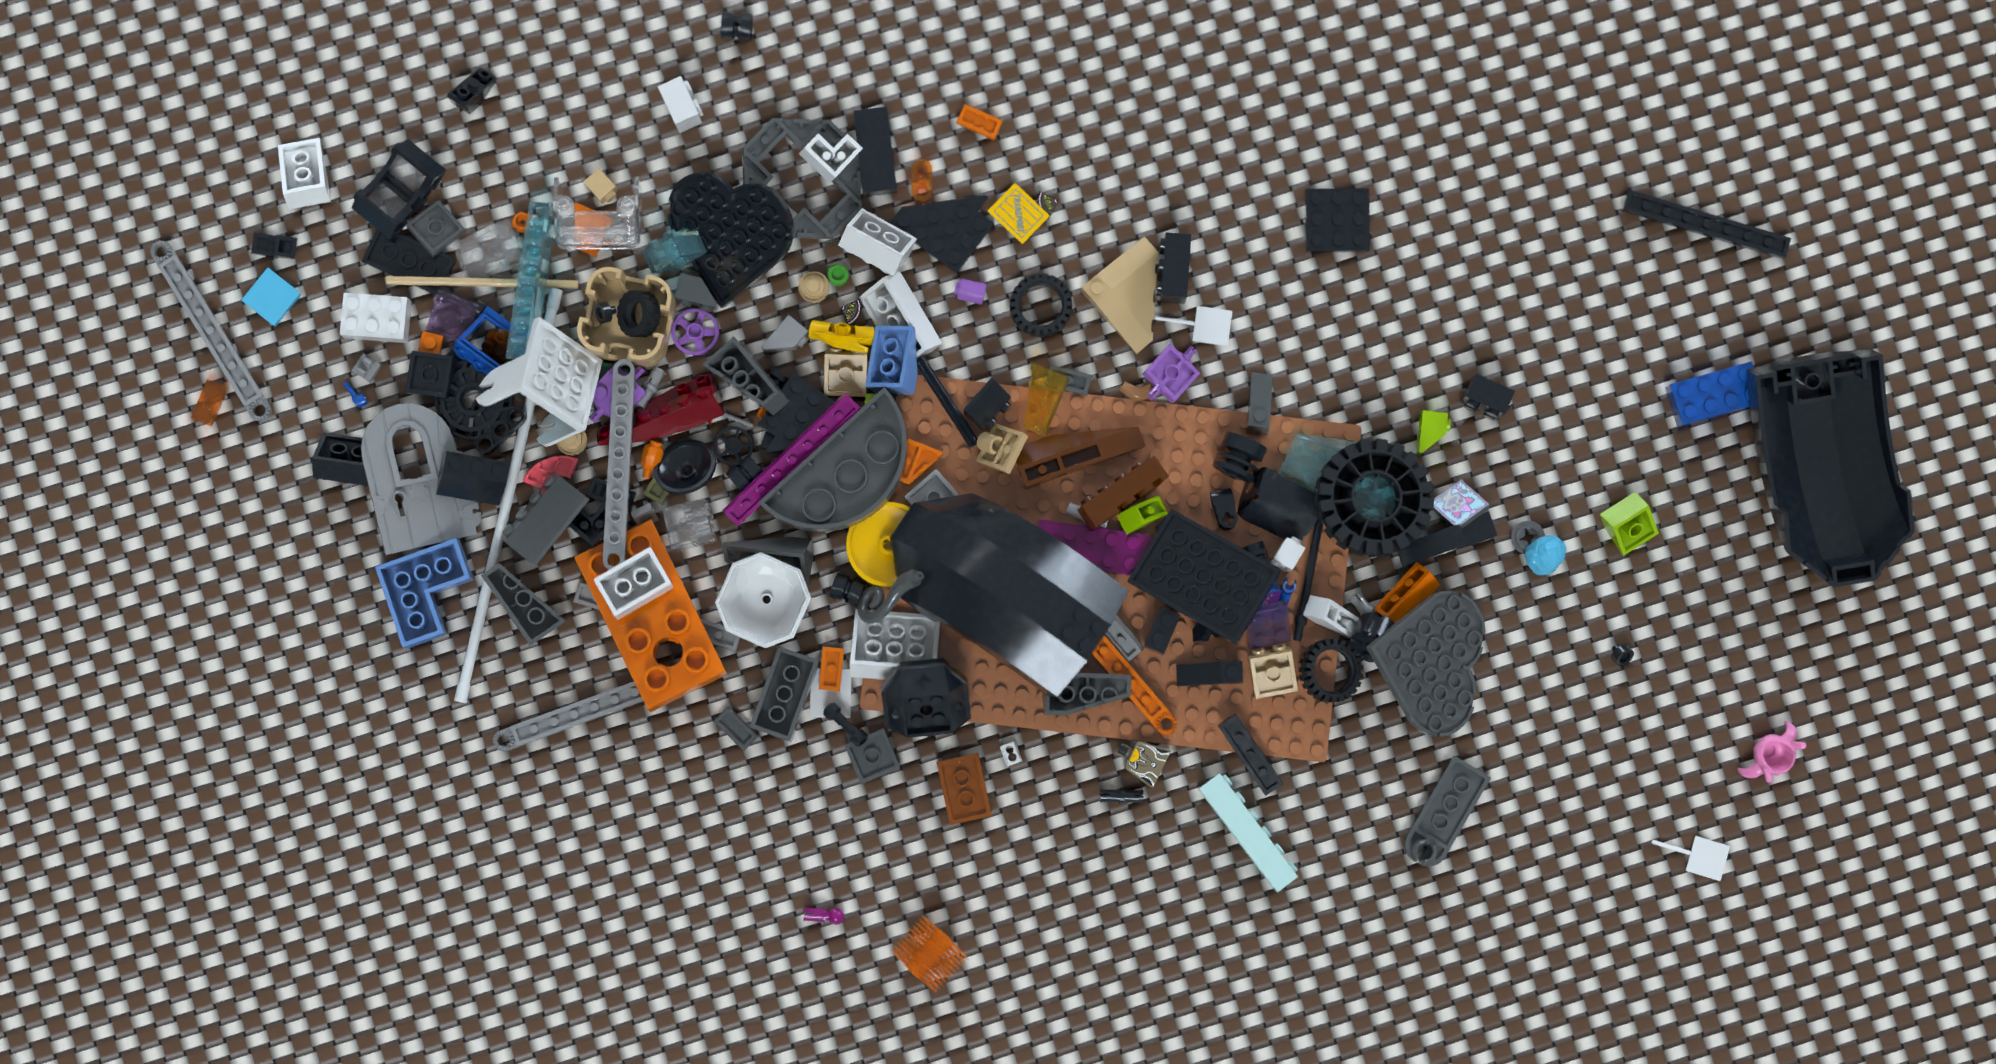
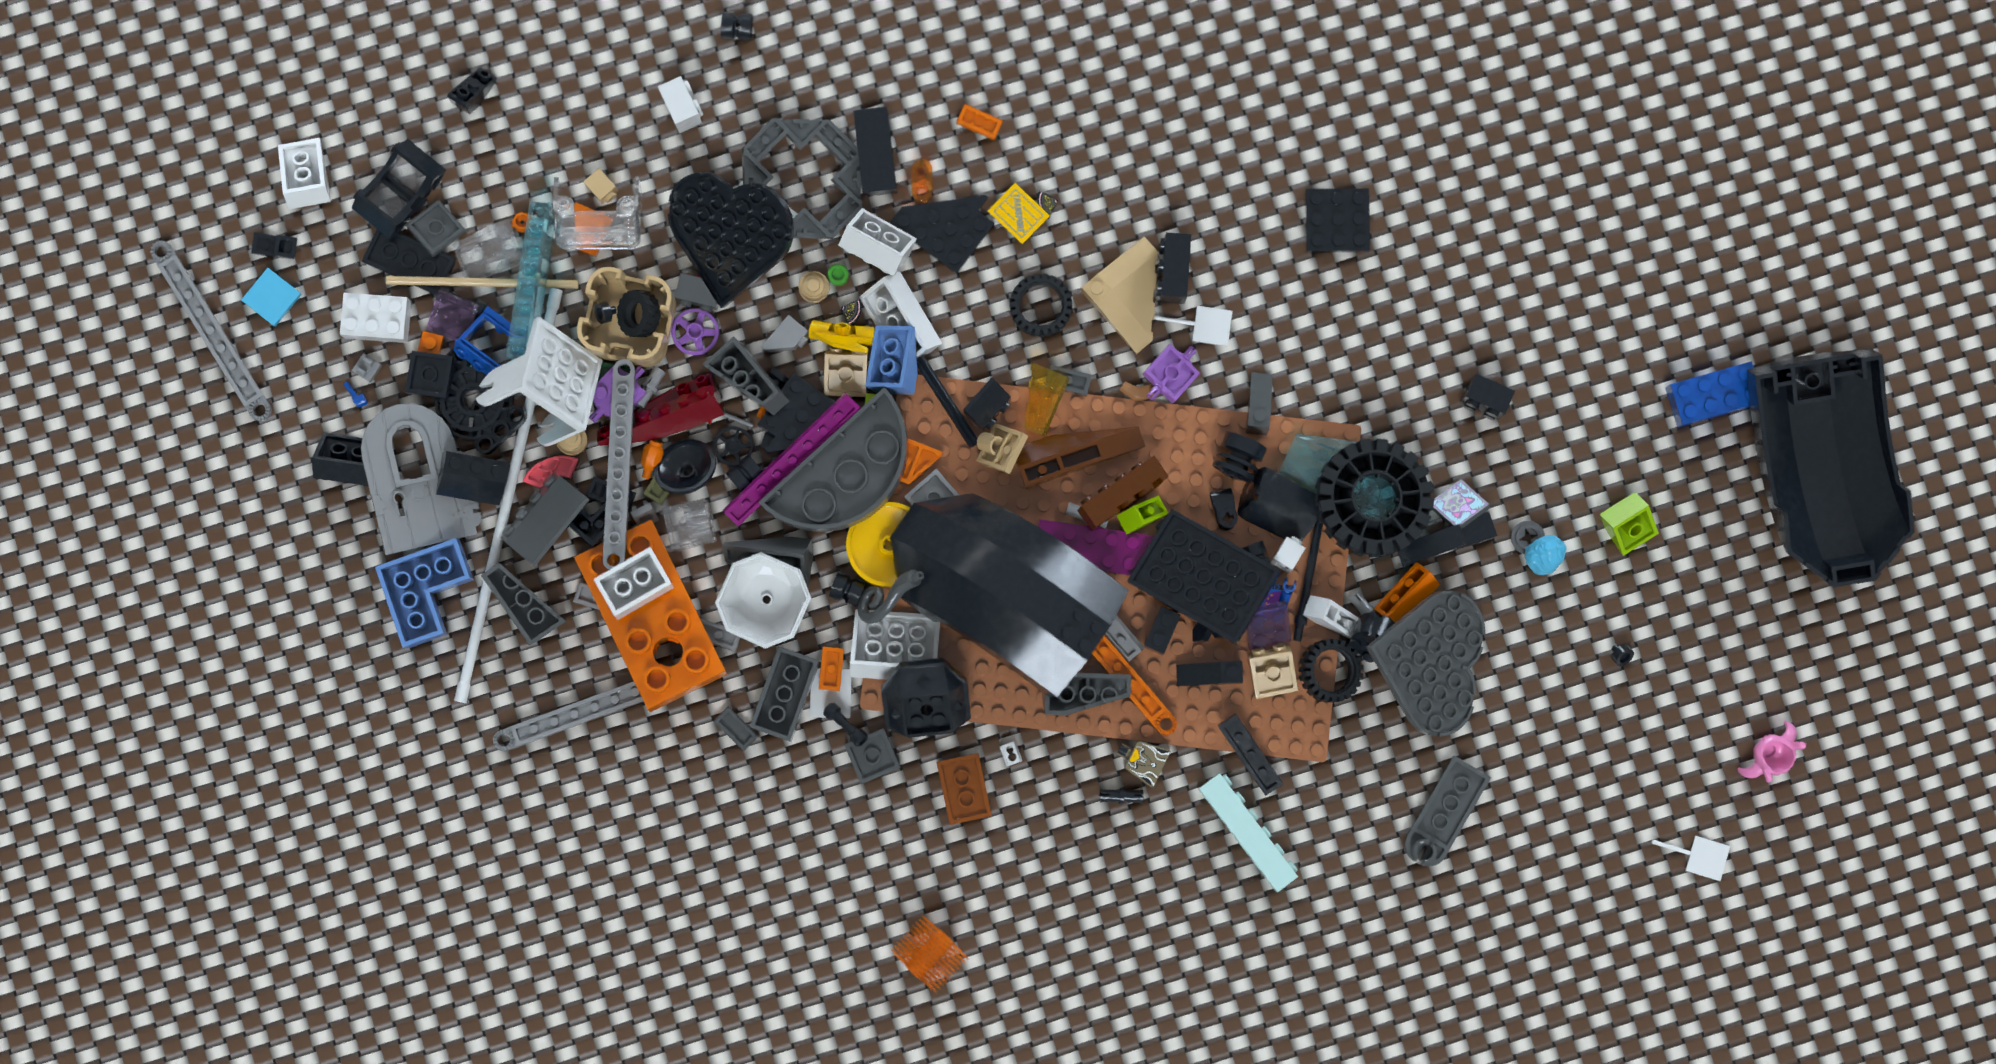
clear orange plate [191,379,228,427] -> none
reddish brown dish [482,329,522,365] -> none
clear light blue brick [642,228,707,274] -> none
white brick [799,134,863,183] -> none
magenta pin [803,907,845,925] -> none
medium lavender brick [954,279,987,305] -> none
lime slope [1416,410,1451,455] -> none
black plate [1622,190,1791,259] -> none

